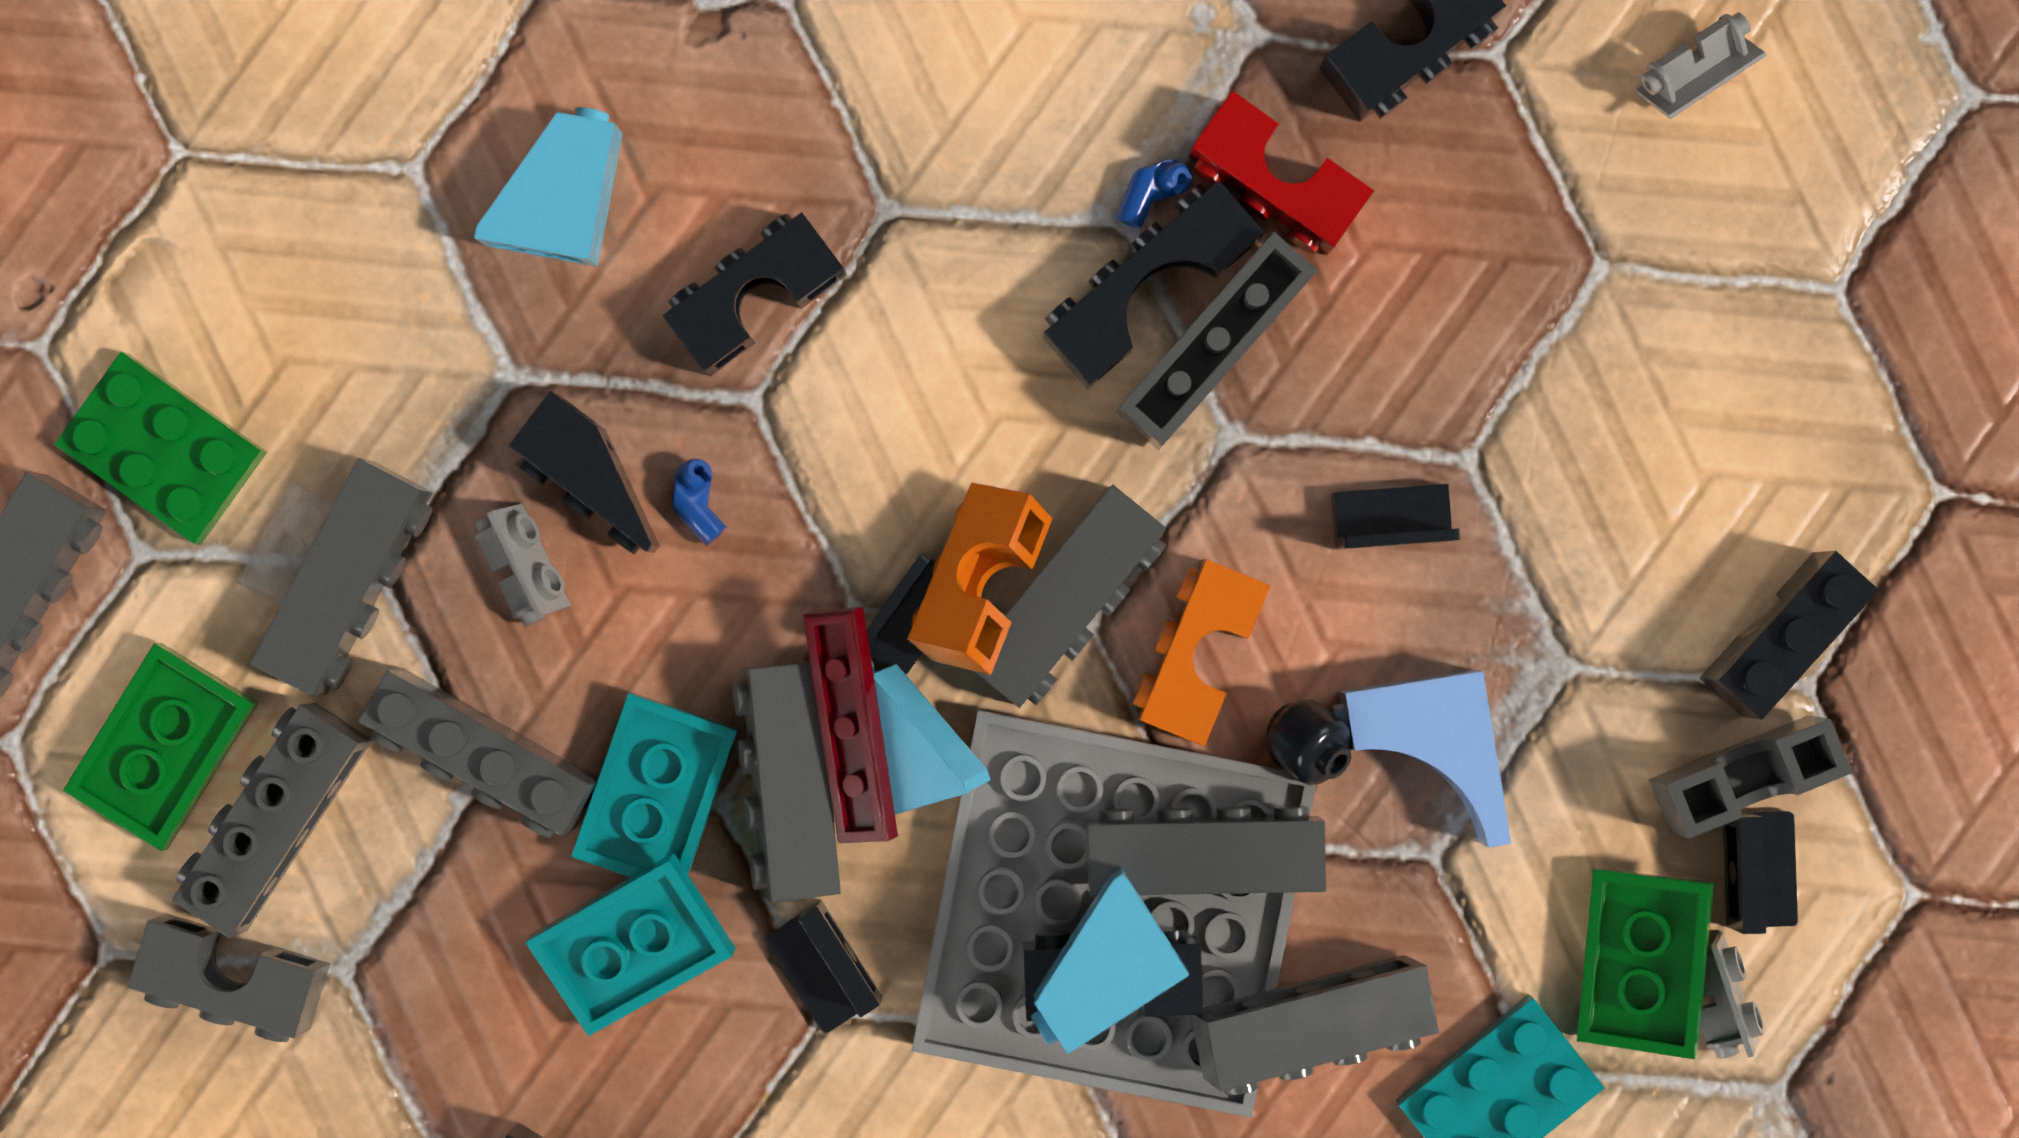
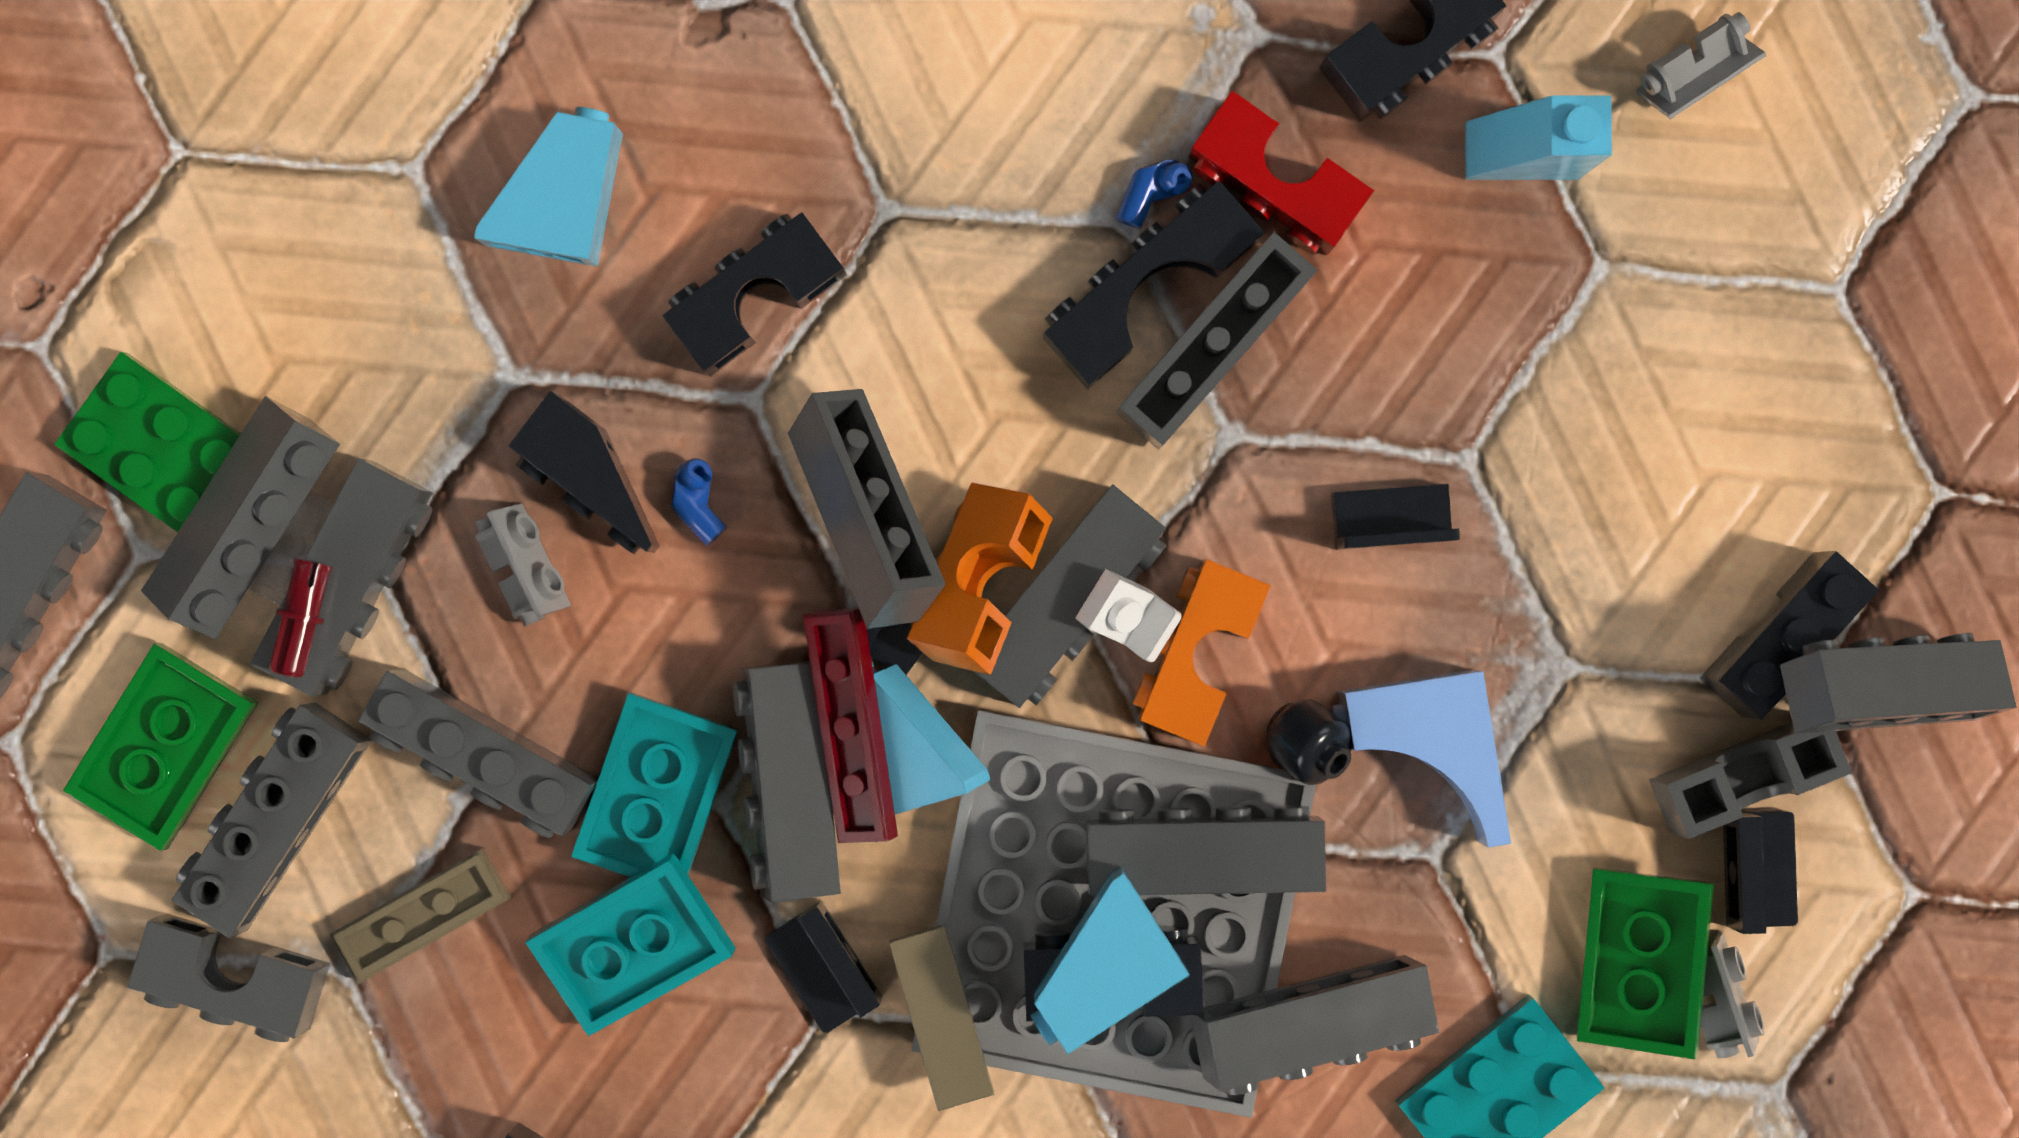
none -> dark grey brick [141,396,340,639]
none -> dark red axle [269,558,332,677]
none -> dark tan tile [330,848,512,984]
none -> dark grey brick [788,389,946,629]
none -> dark tan tile [889,924,994,1111]
none -> white bracket [1075,569,1182,662]
none -> medium azure slope [1465,95,1612,180]
none -> dark grey brick [1780,633,2017,734]

